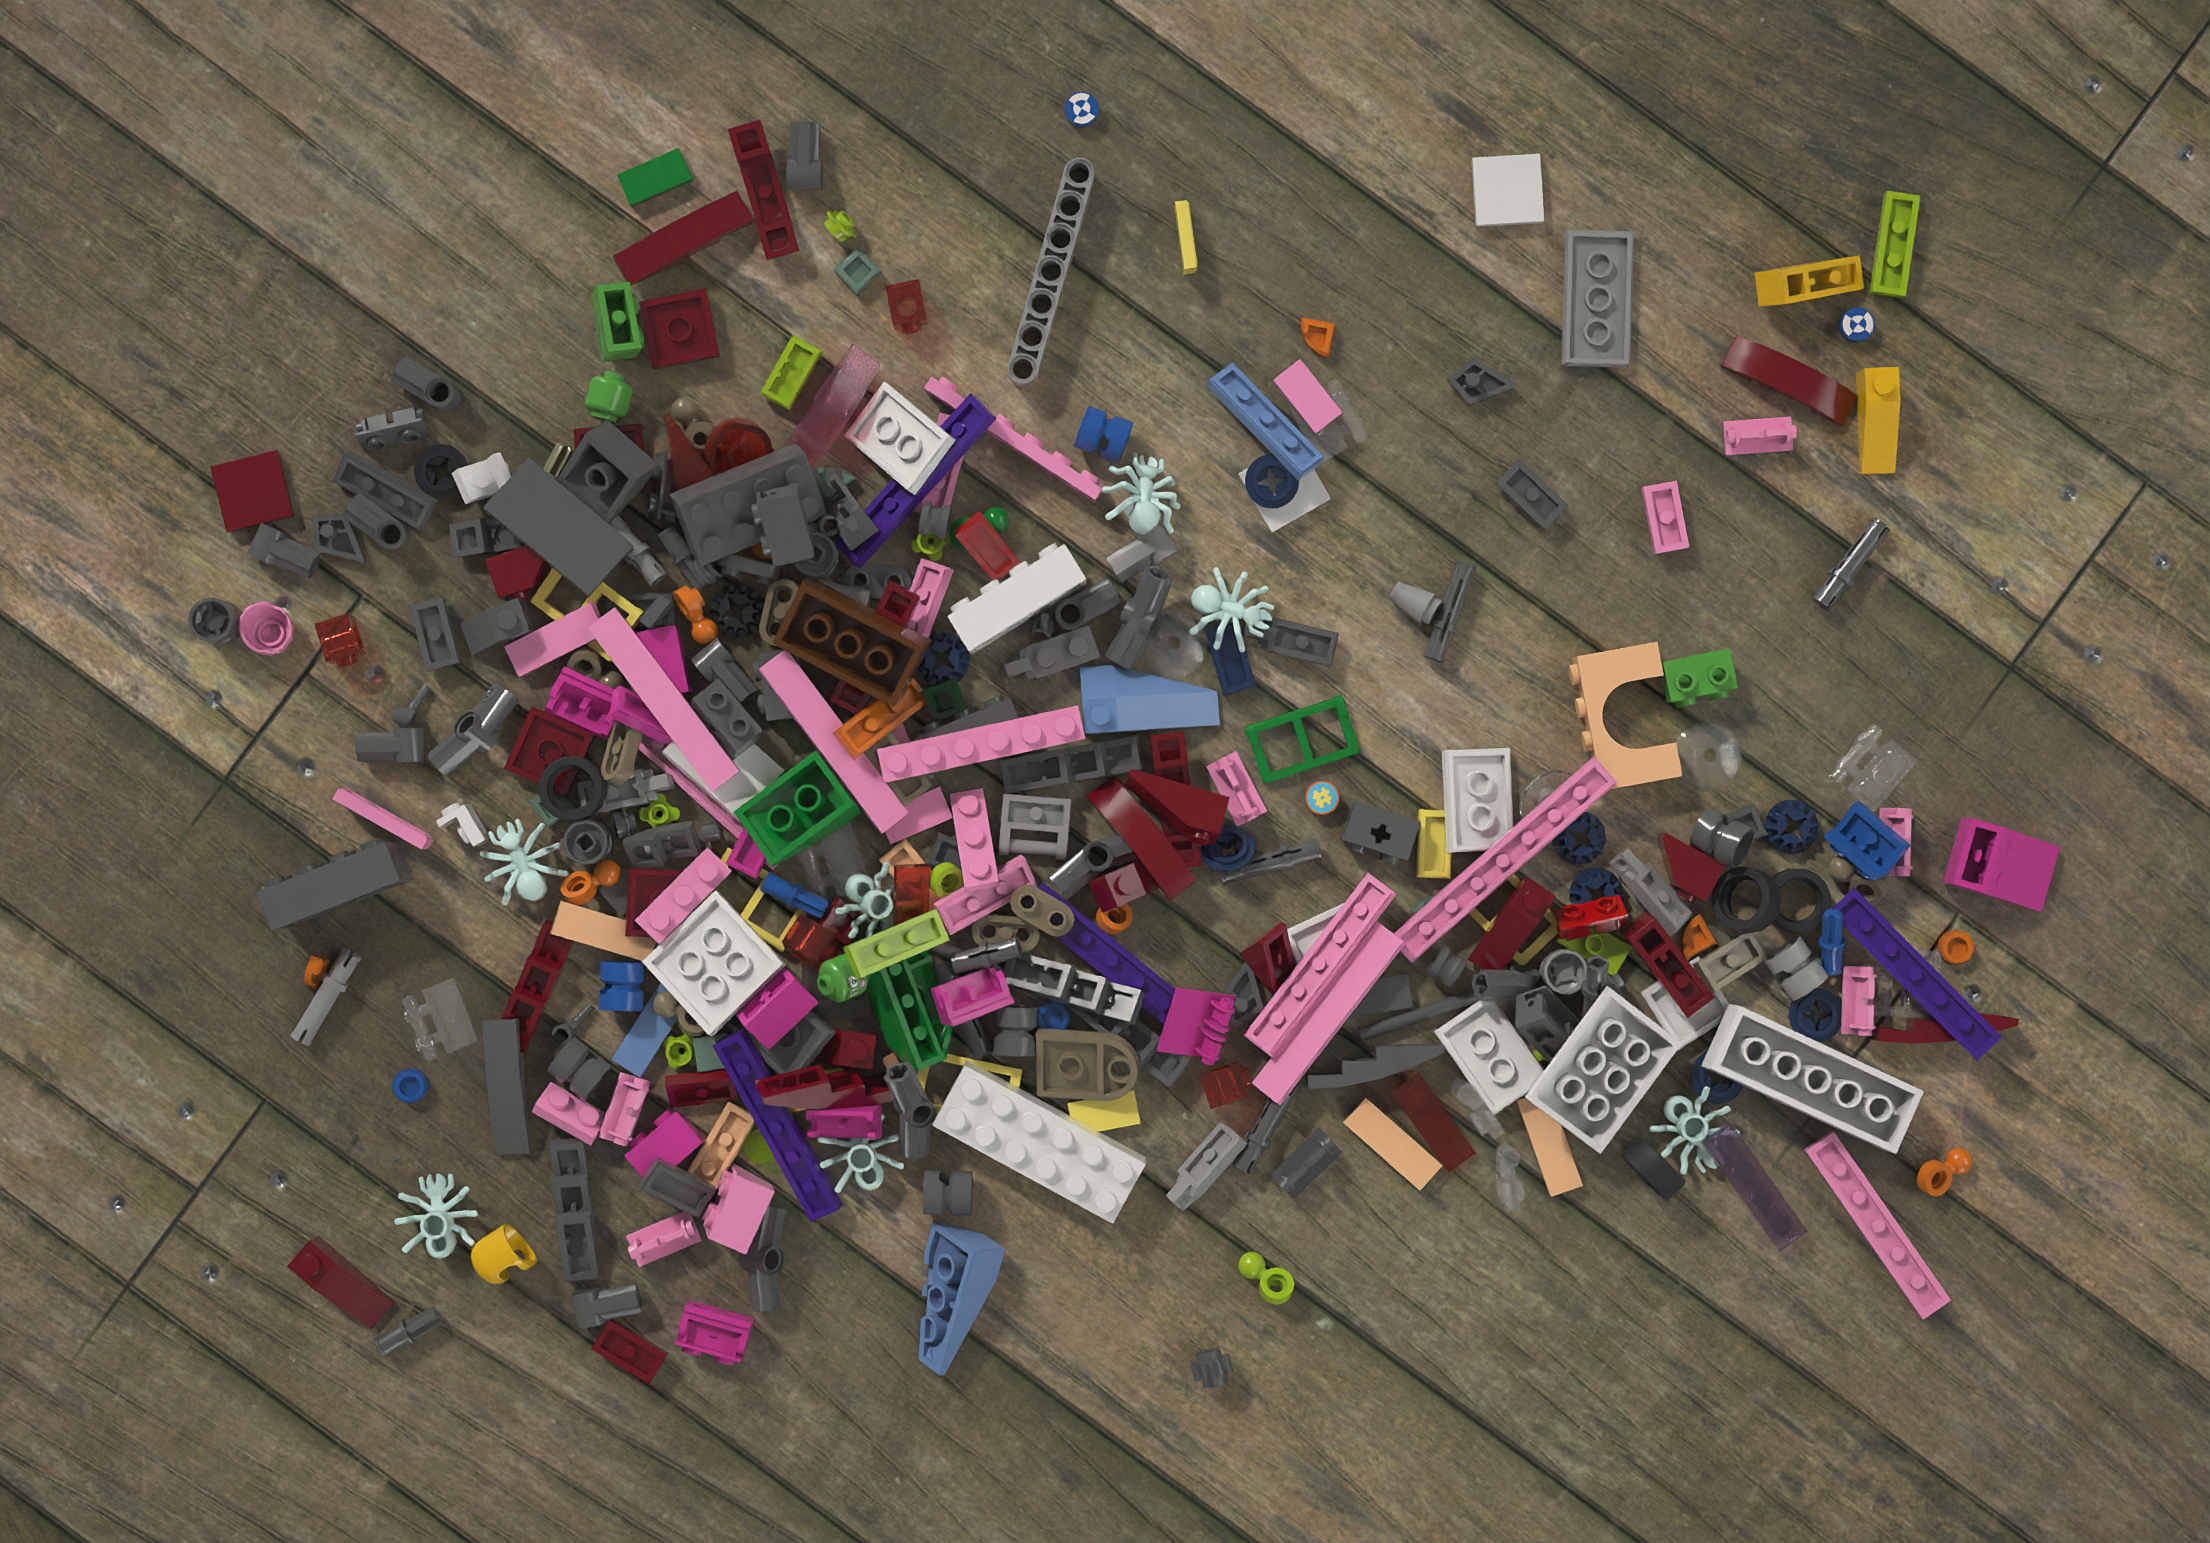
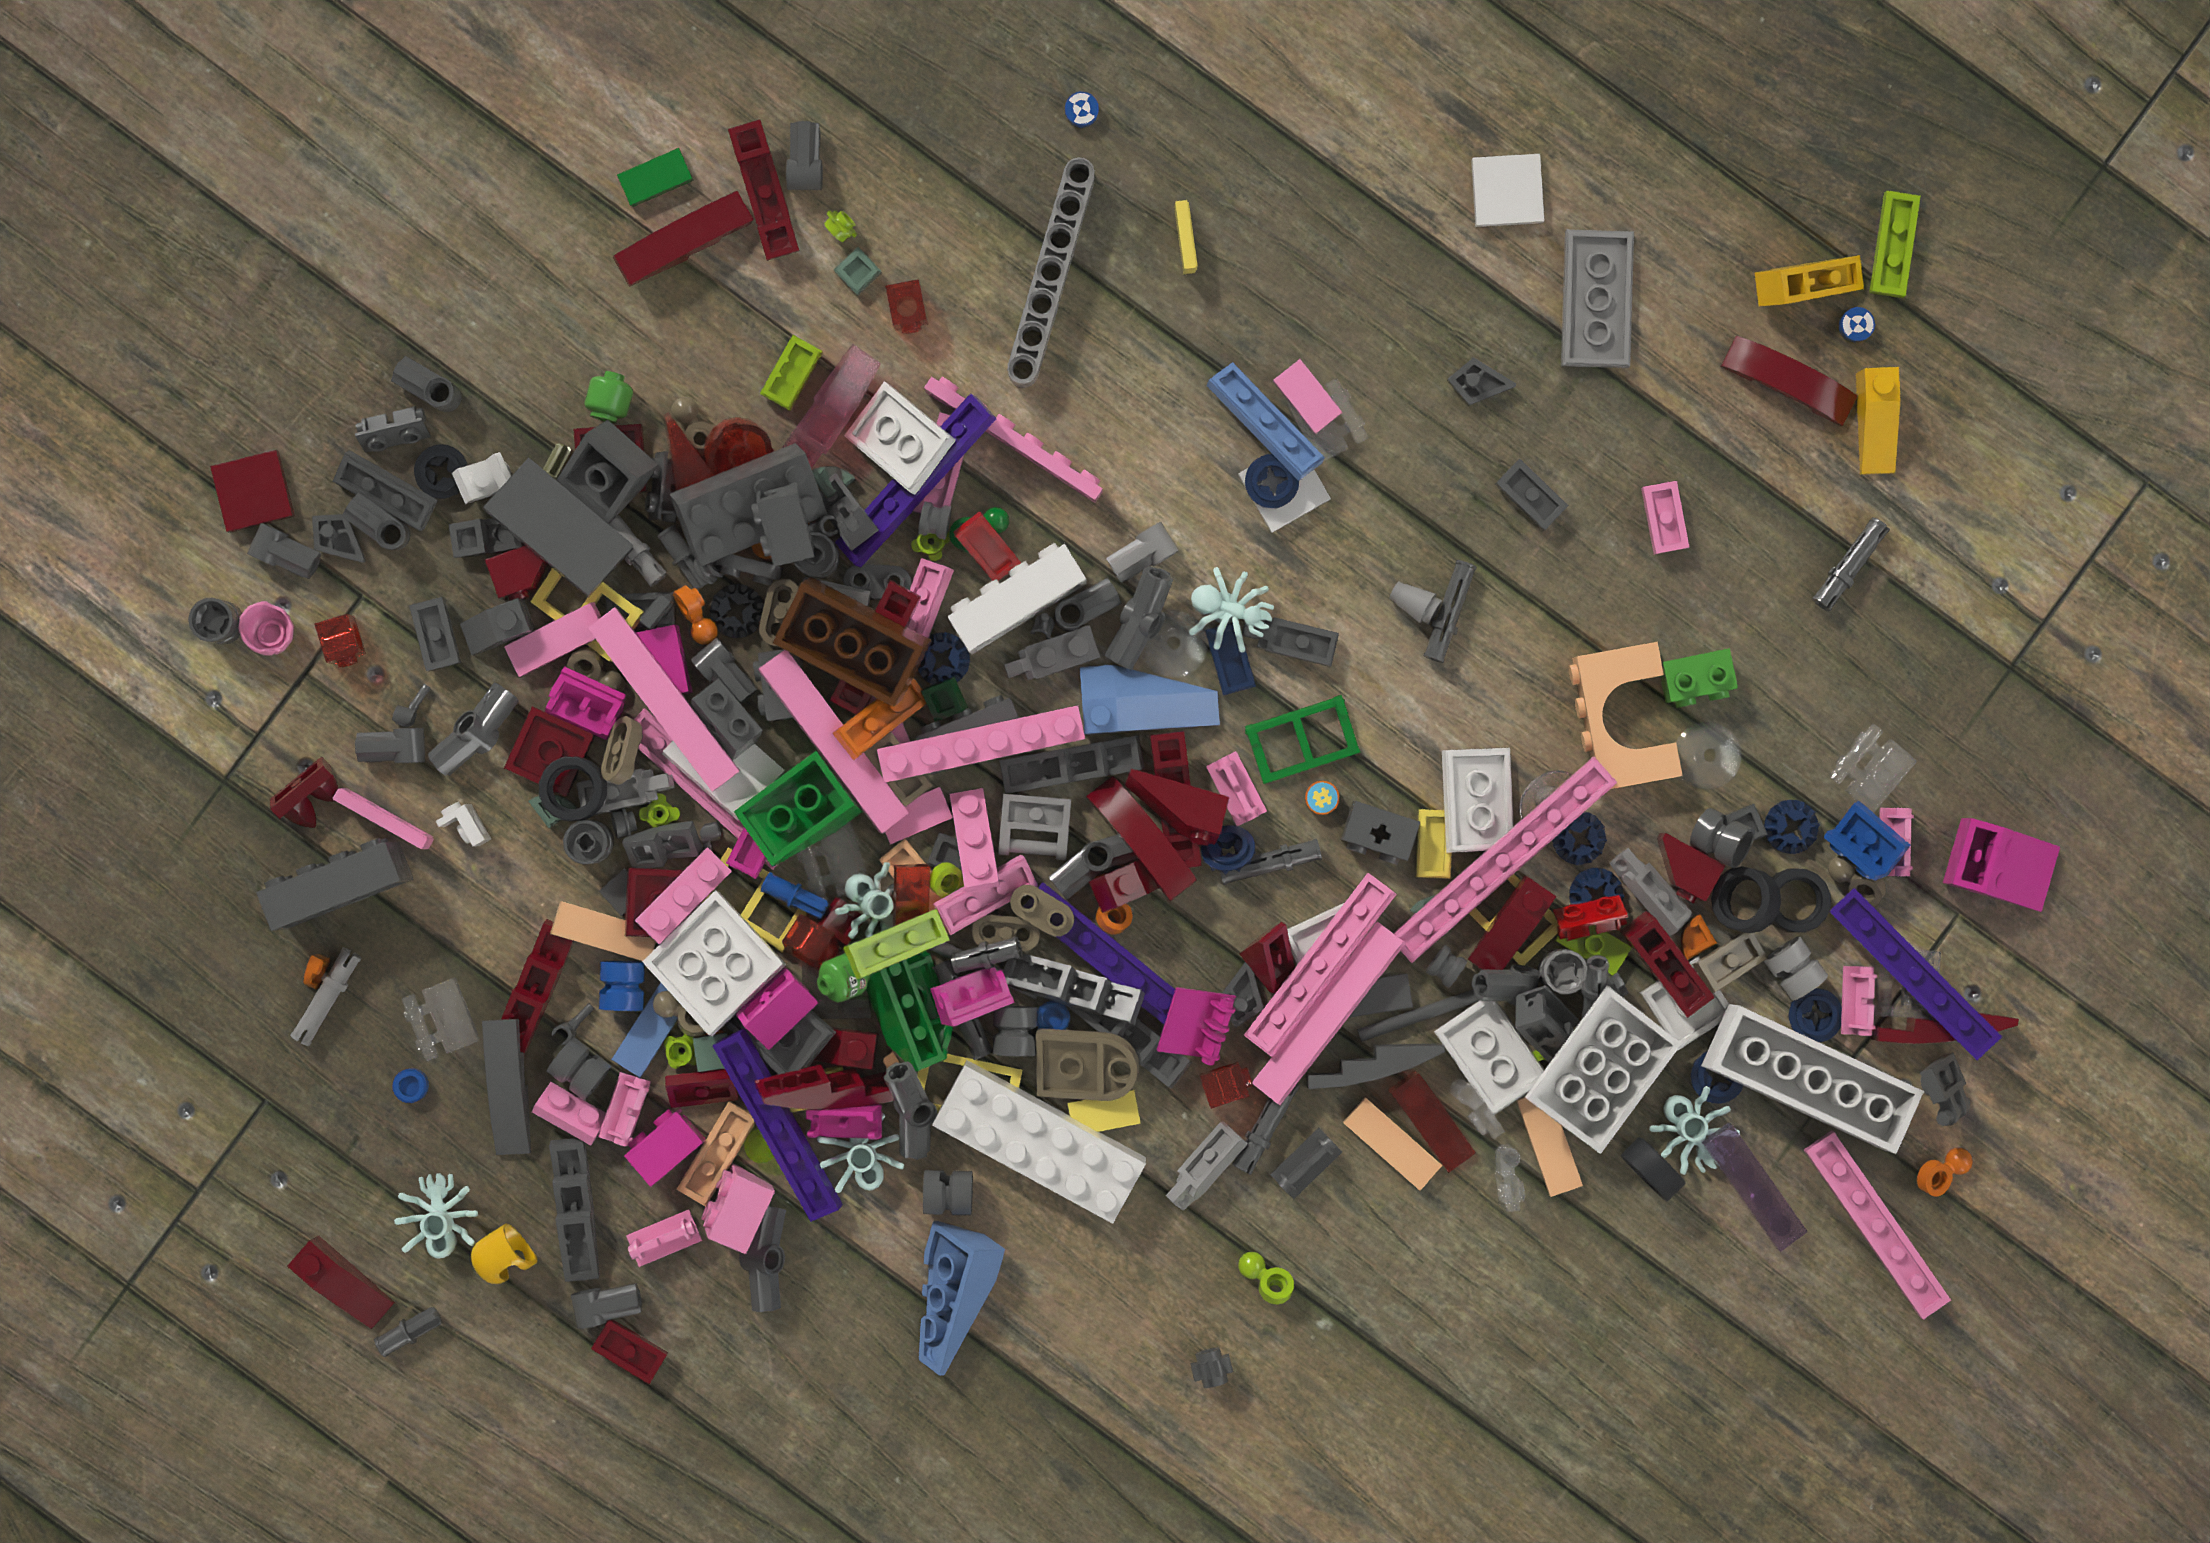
light aqua animal [480,819,569,905] -> none
orange plate [560,859,621,906] -> none
bright green brick [590,282,644,362] -> none
dark pink tile [610,685,673,745] -> none
dark red plate [639,288,720,370] -> none
dark grey tile [639,1157,716,1218] -> none
dark pink hinge [674,1300,755,1365] -> none
blue wheel [1074,406,1134,464] -> none
light aqua animal [1102,452,1180,535] -> none
orange tile [1301,317,1335,358] -> none
bright pink hinge [1723,417,1797,456] -> none
blue axle [1818,909,1846,975] -> none
orange tile [1937,930,1974,965] -> none
none -> dark red tile [269,757,339,828]
none -> dark grey plate [1920,1052,1971,1126]

